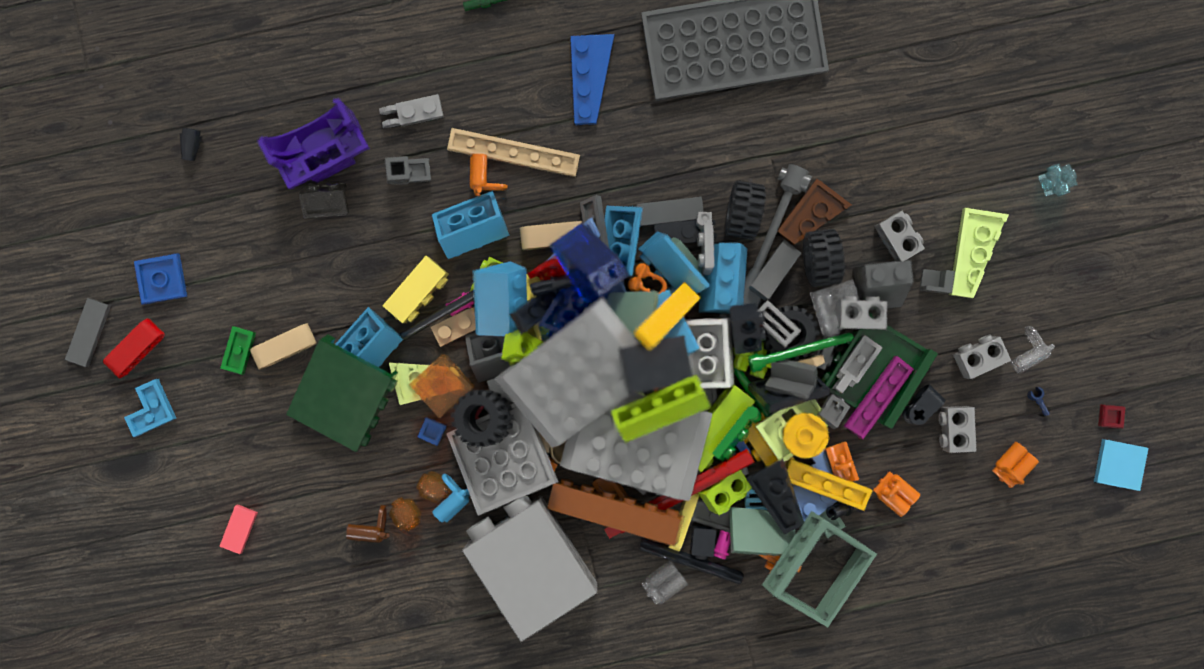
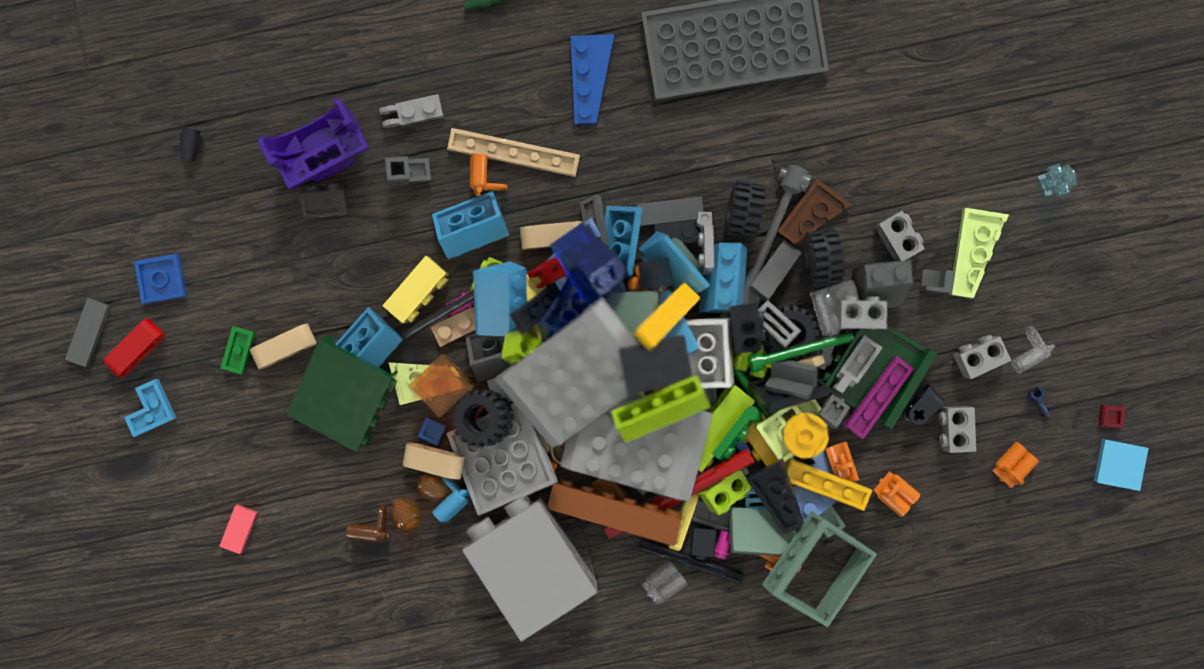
black axle [530,273,576,296] -> none
black pin [826,502,854,520] -> none
none -> tan beam [402,443,465,479]
none -> black brick [638,259,672,292]

